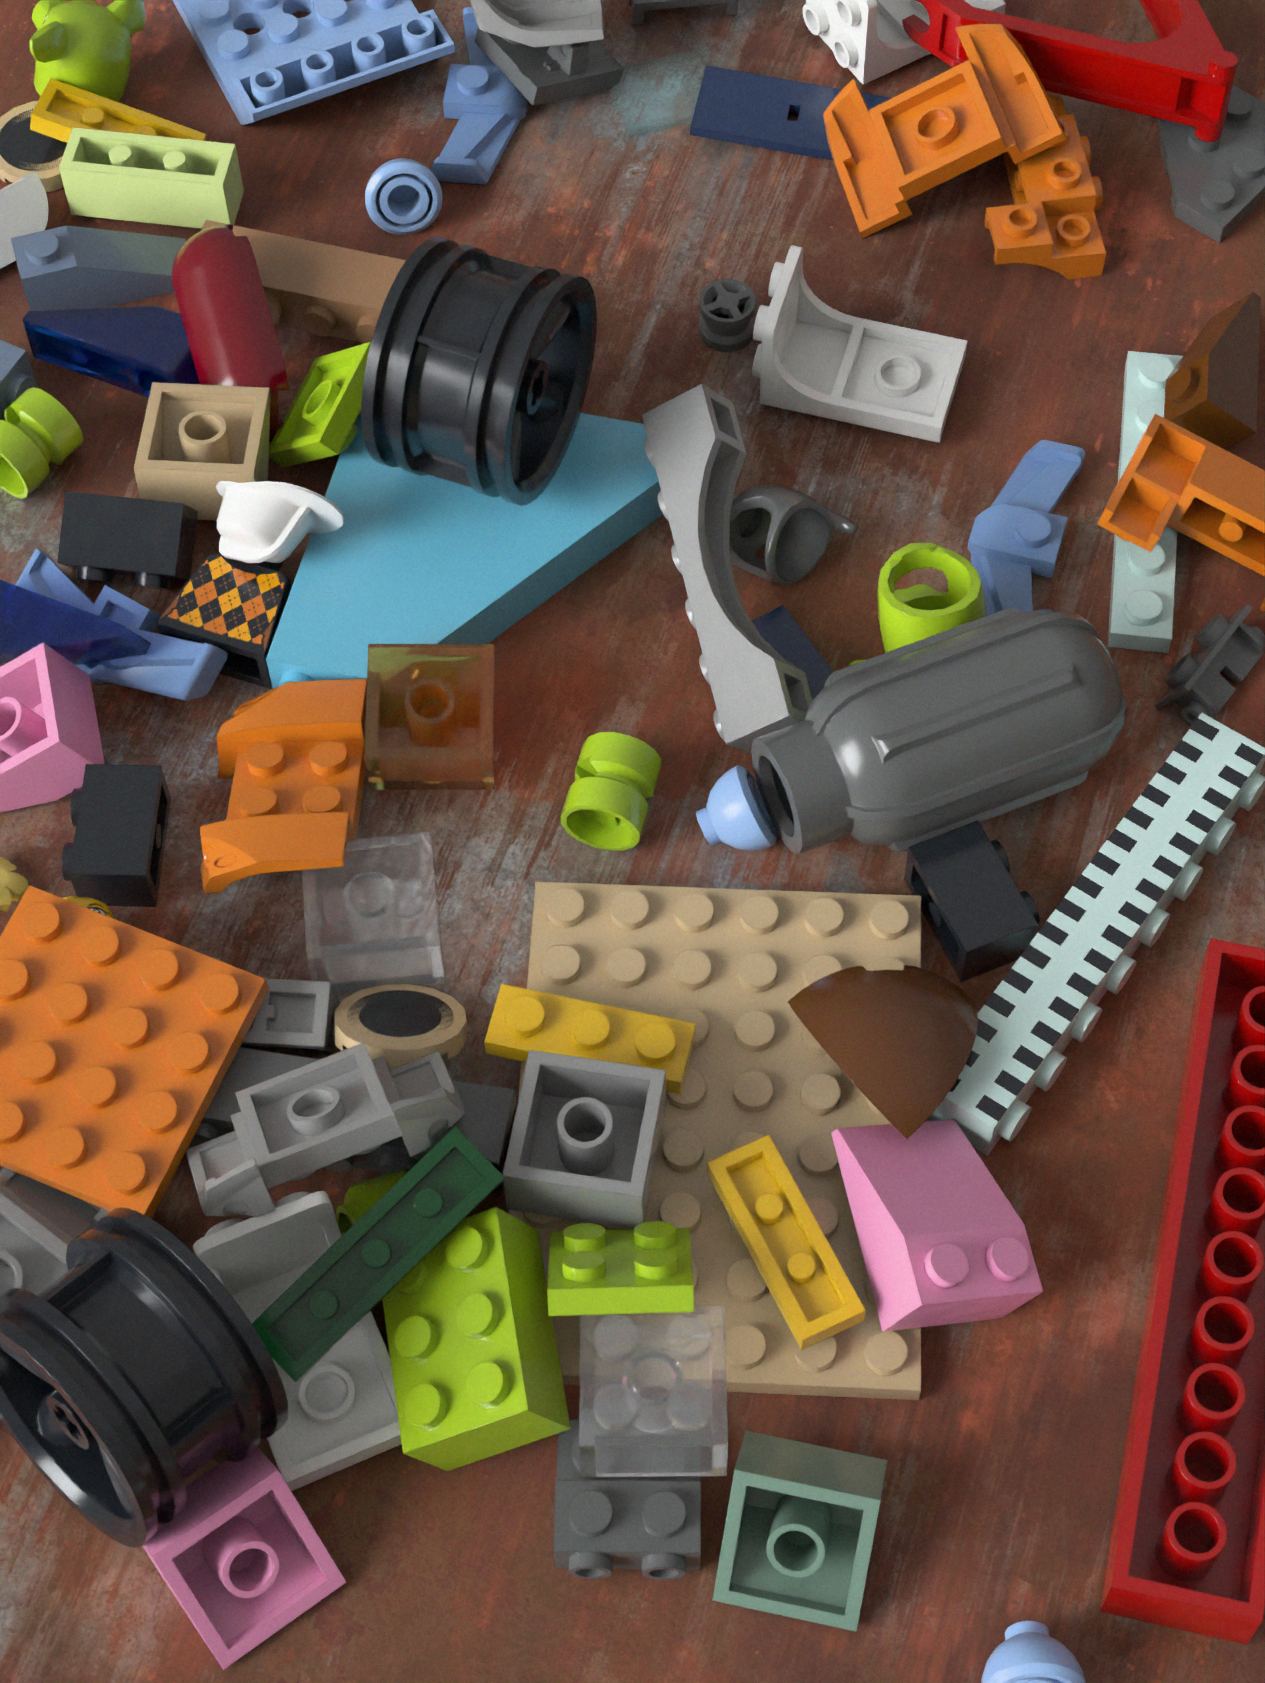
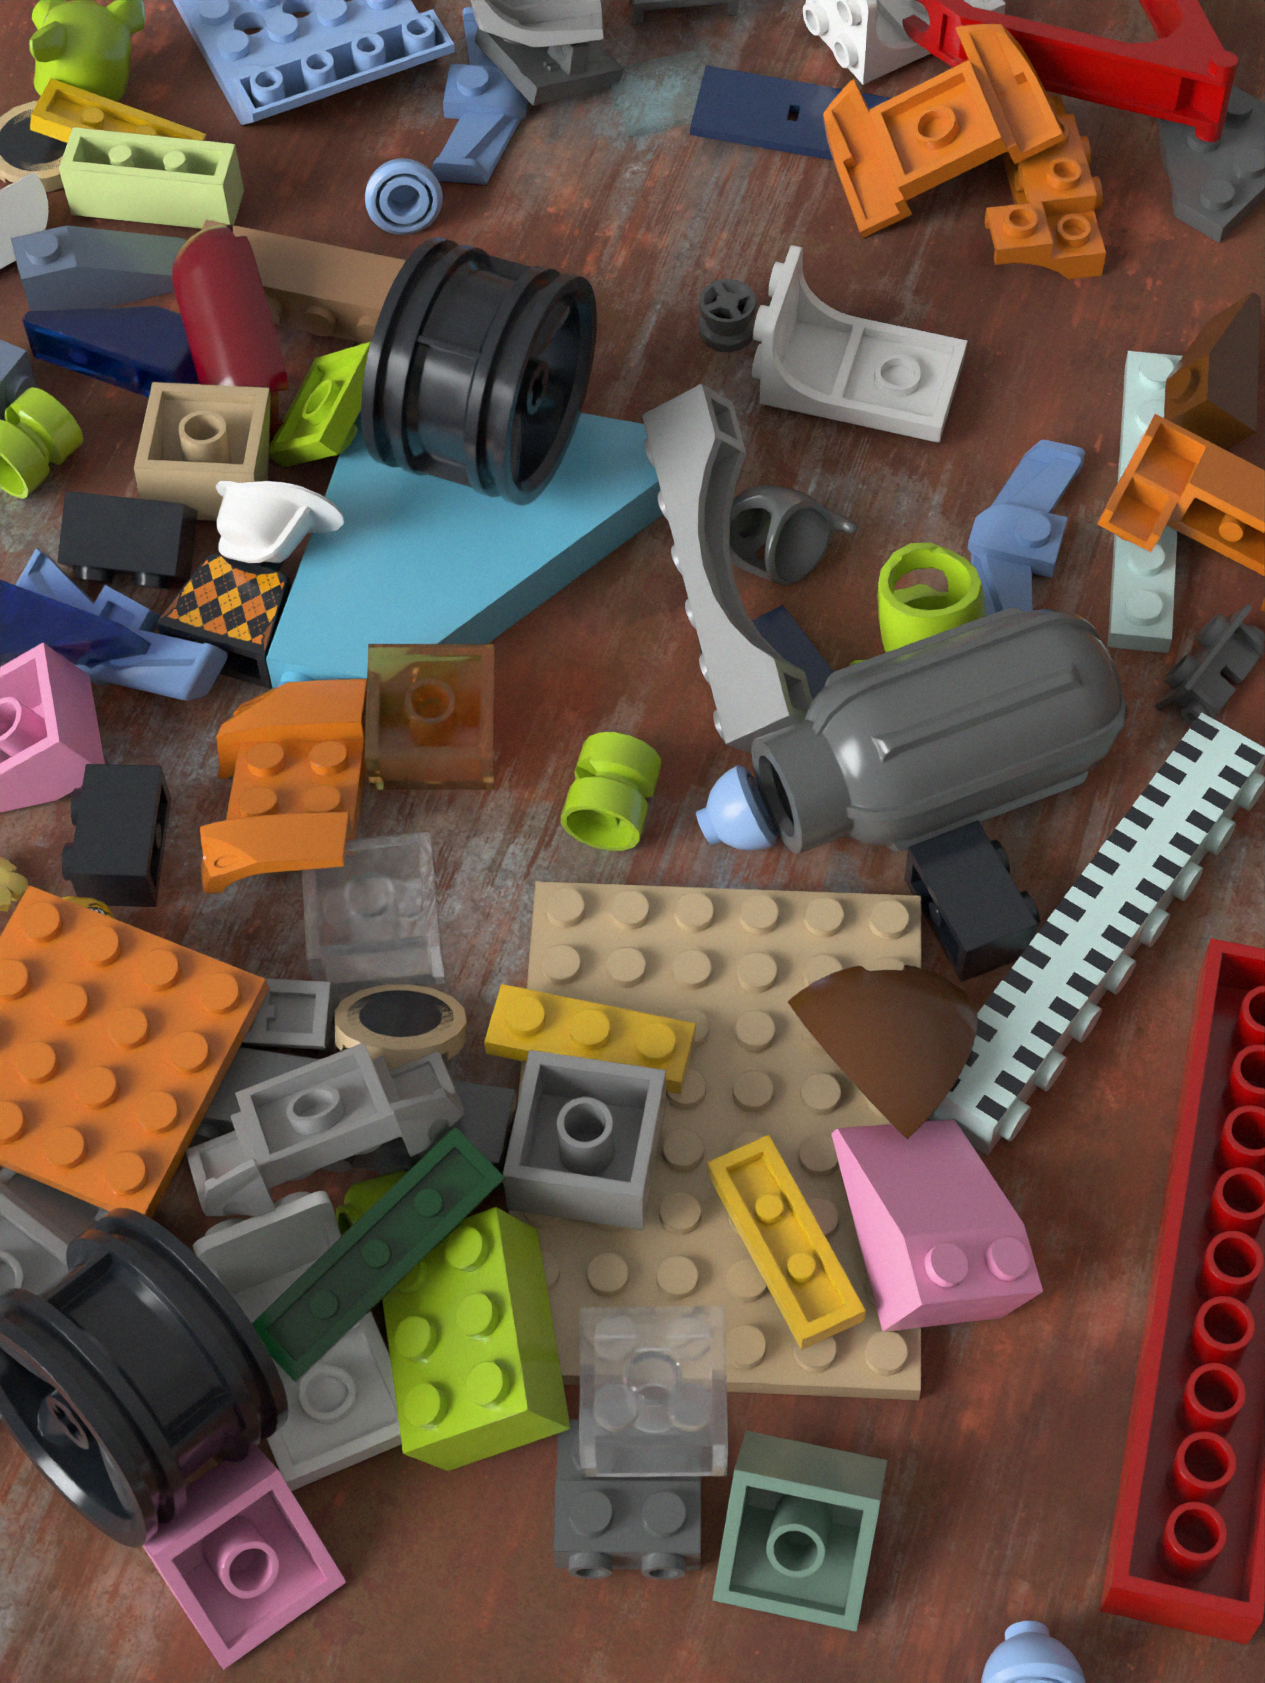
lime plate [547,1221,694,1316] -> none

